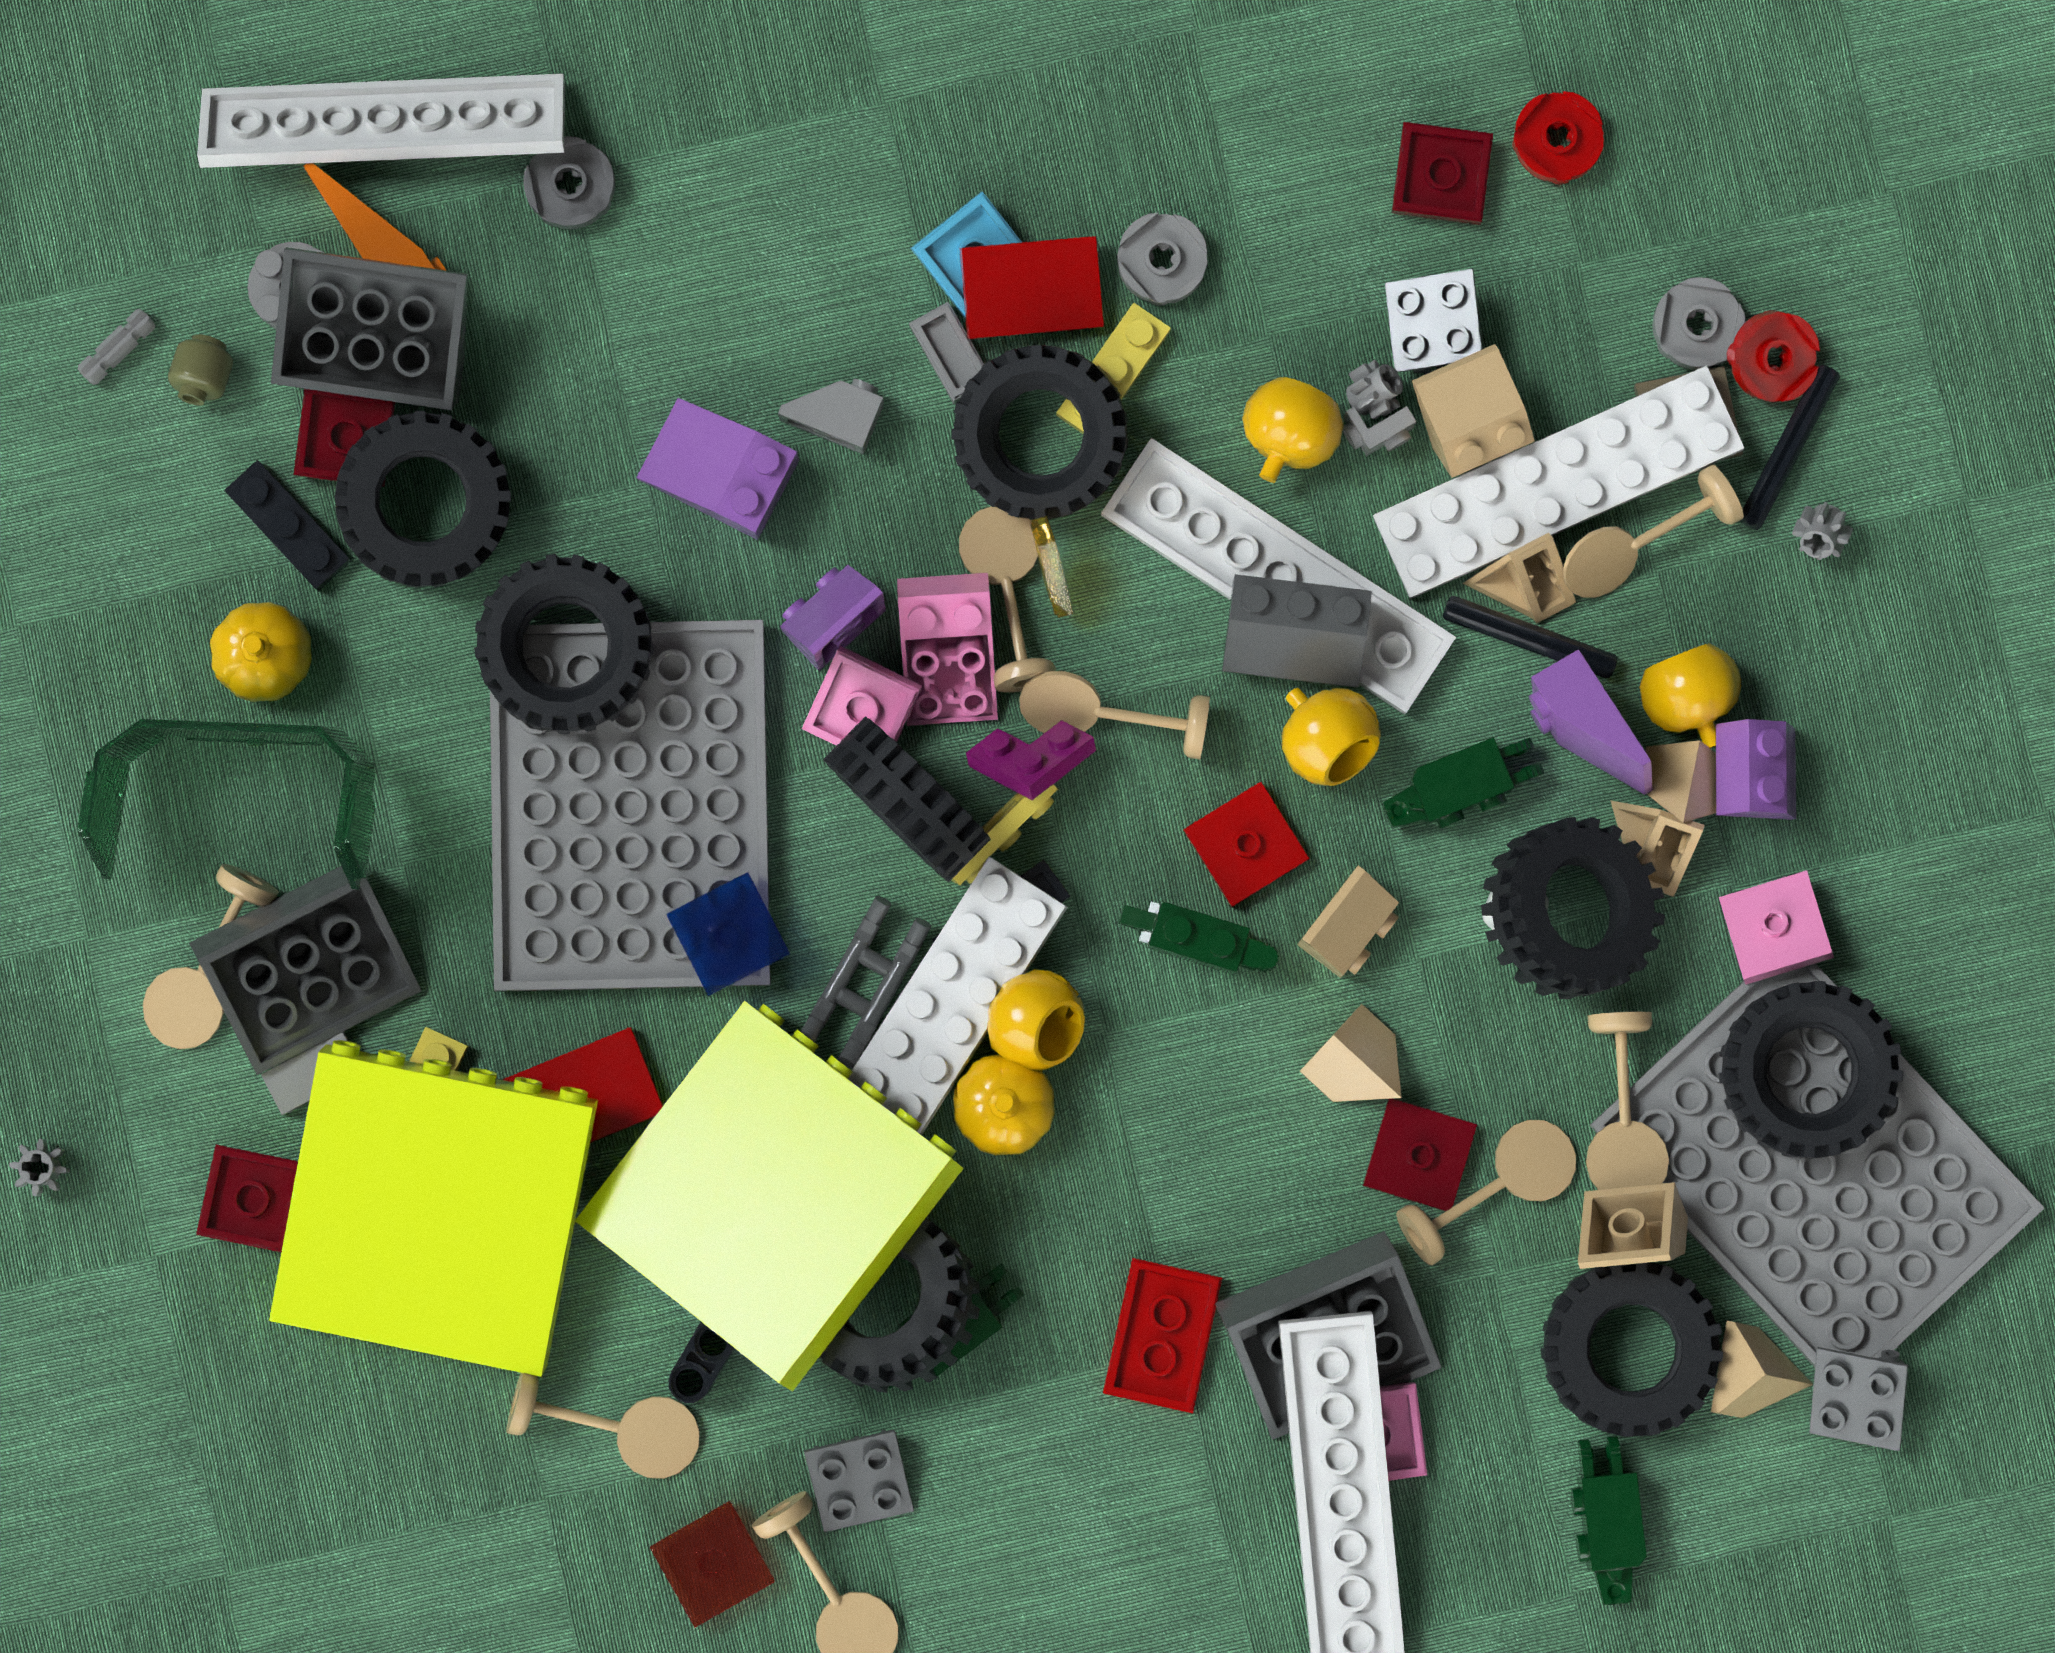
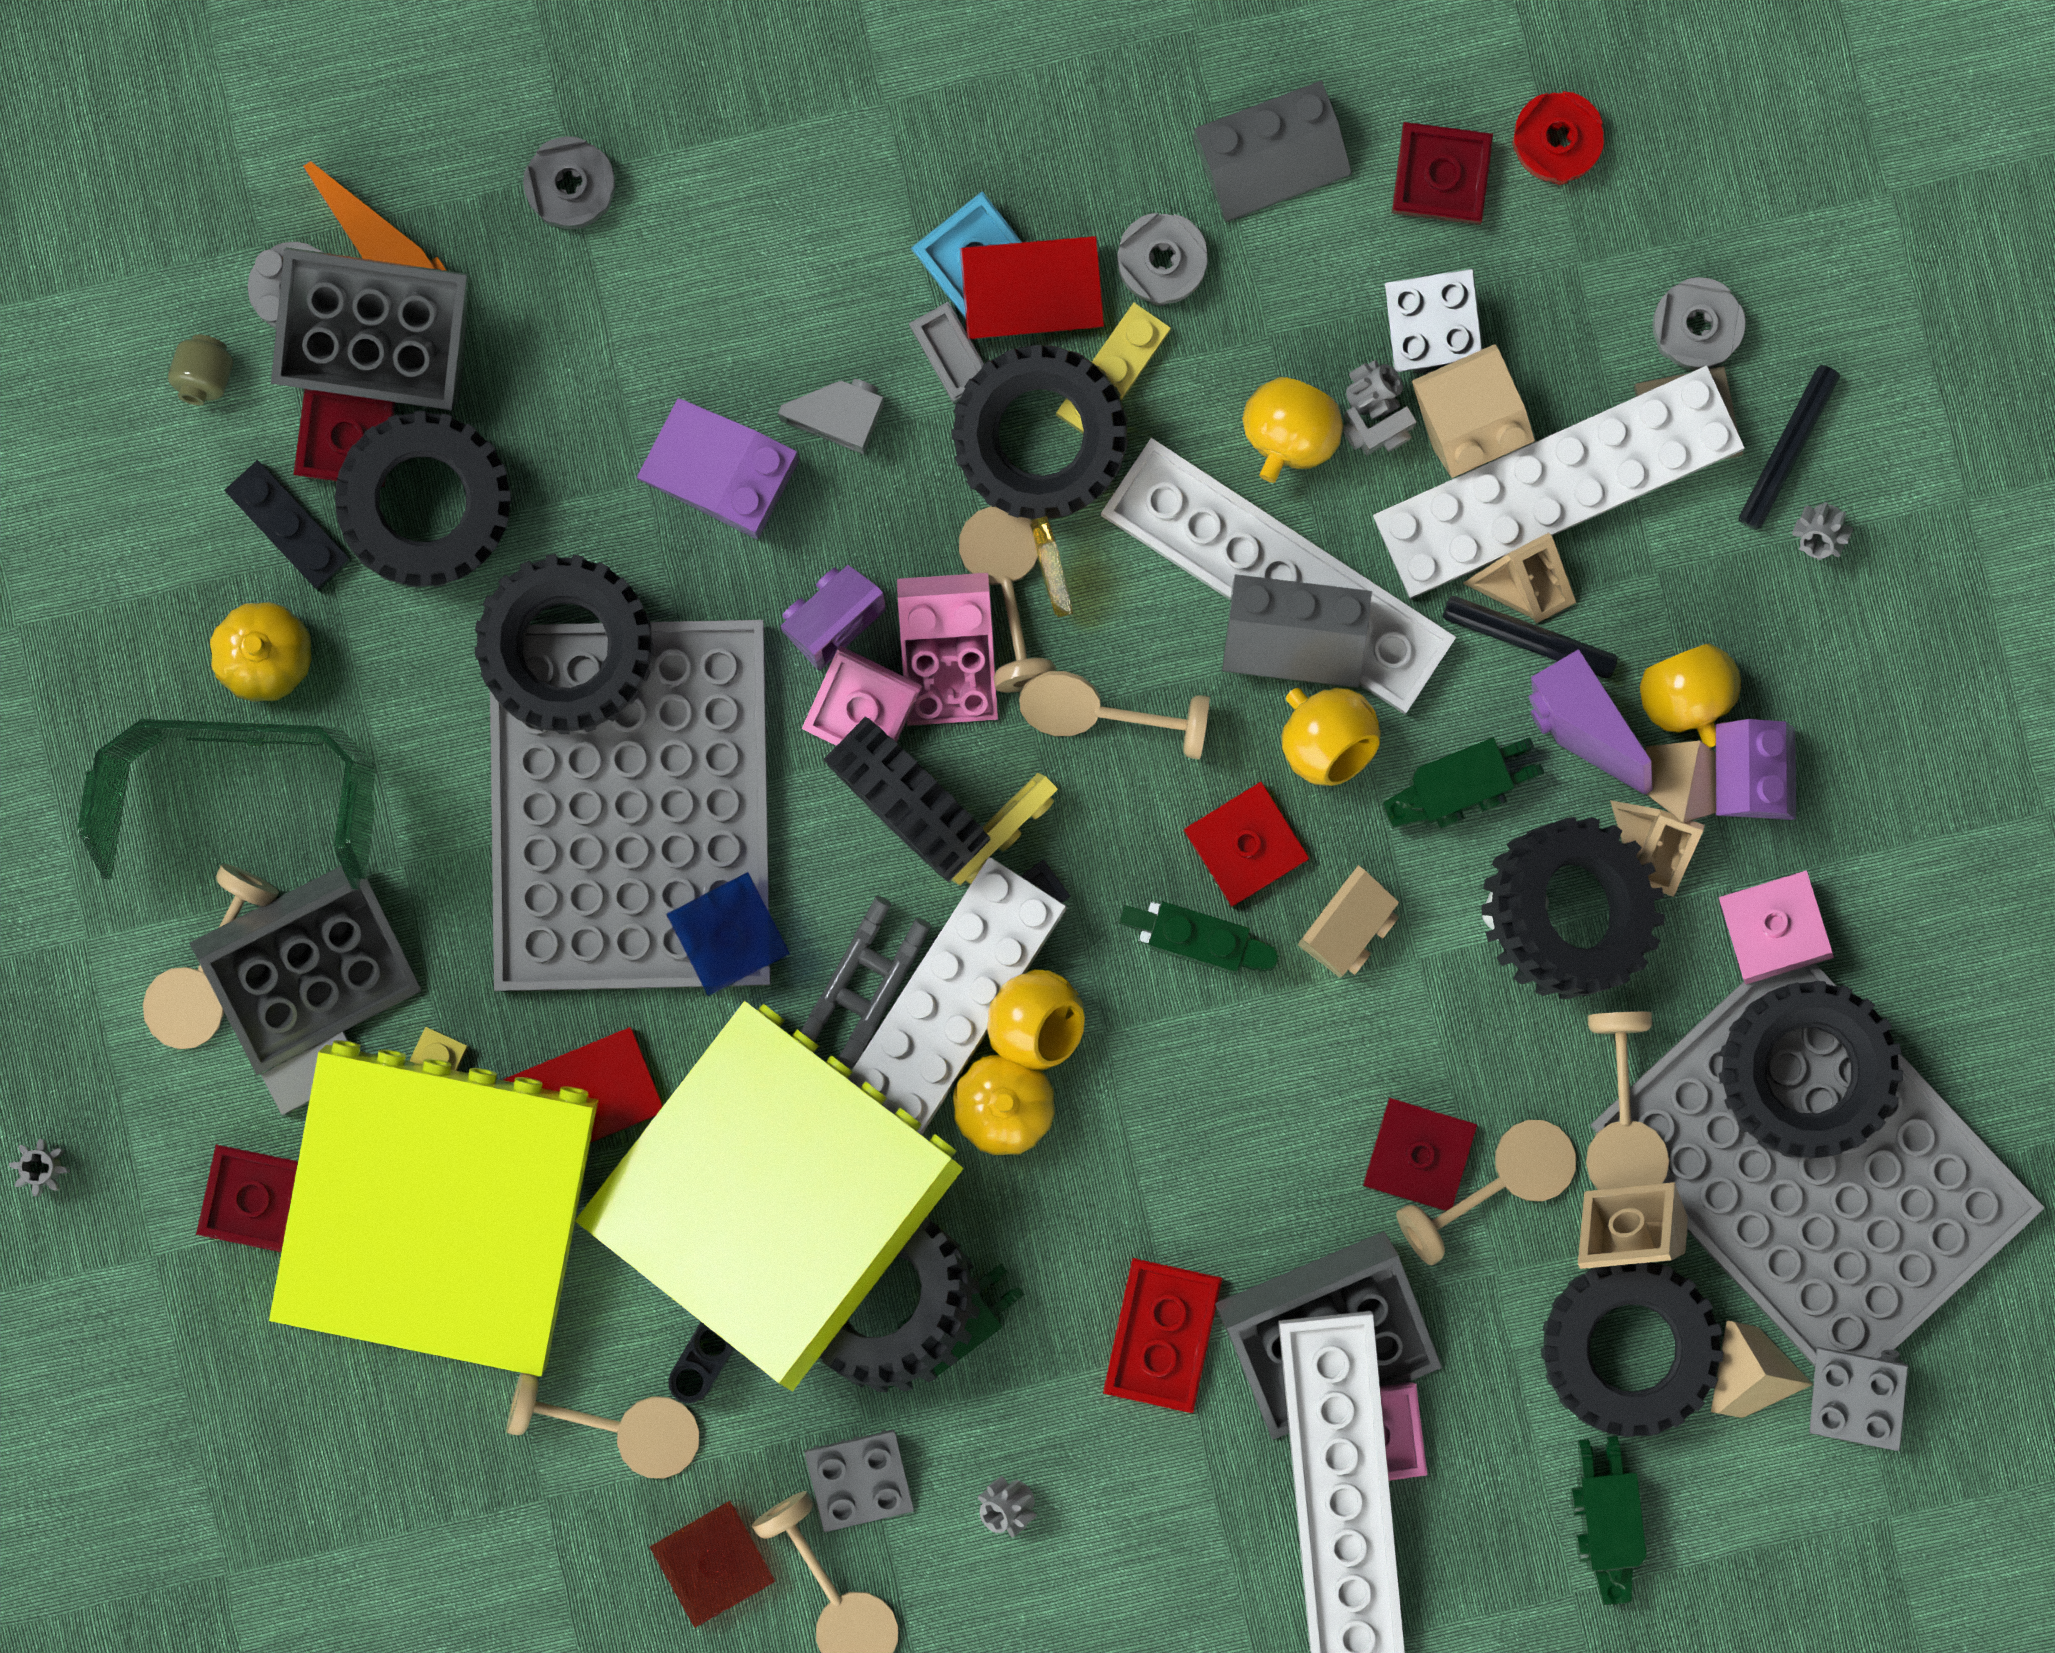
light grey axle [78,309,156,385] -> none
white plate [197,74,565,168] -> none
magenta plate [966,720,1096,800] -> none
tan slope [1300,1004,1402,1102] -> none
tan piece [1563,464,1744,598] -> none
red plate [1727,310,1820,402] -> none
none -> light grey gear [978,1476,1037,1537]
none -> dark grey slope [1193,80,1352,223]

